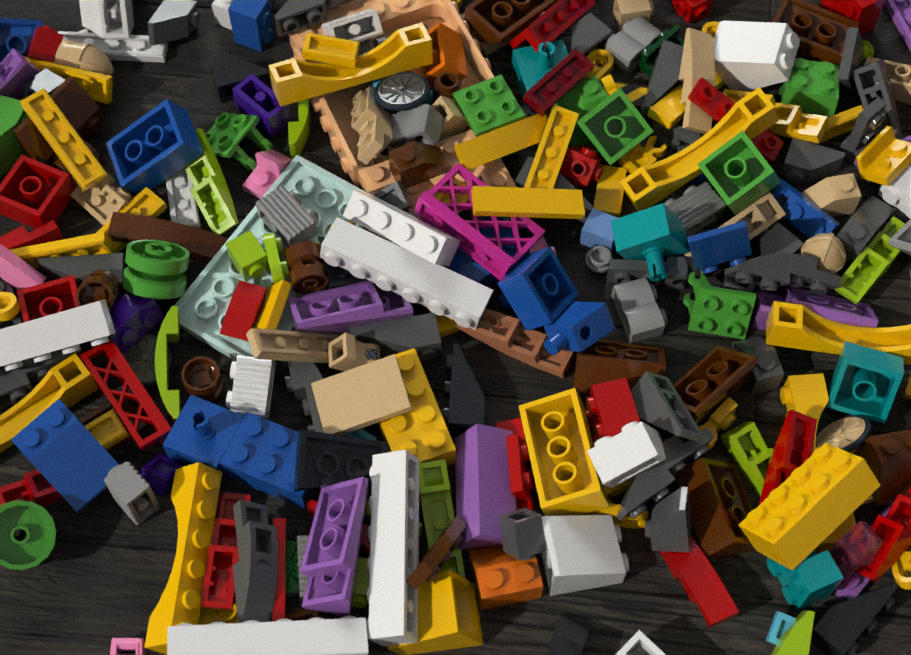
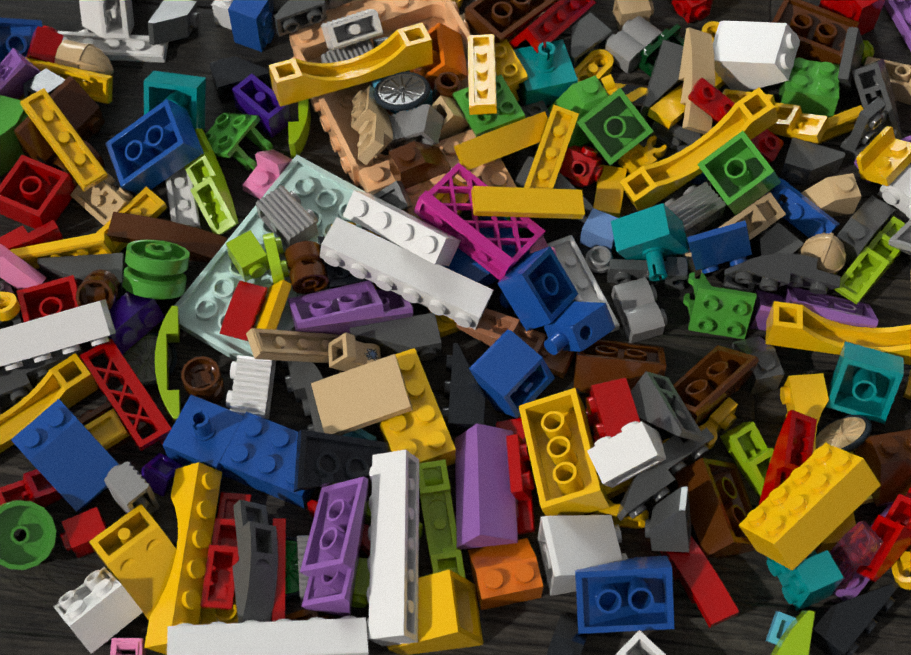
yellow tile [302,32,360,68] -> none
reddish brown plate [407,516,467,589] -> none
dark grey brick [499,508,546,561] -> none
dark red plate [522,48,595,116] -> none
none -> white slope [54,567,143,654]
none -> red brick [60,507,107,558]
none -> yellow slope [89,504,177,620]
none -> teal brick [144,71,206,130]
none -> yellow tile [468,34,497,115]
none -> blue slope [469,329,555,418]
none -> yellow bracket [495,39,528,101]
none -> white tile [547,235,620,333]
none -> blue slope [575,556,674,634]

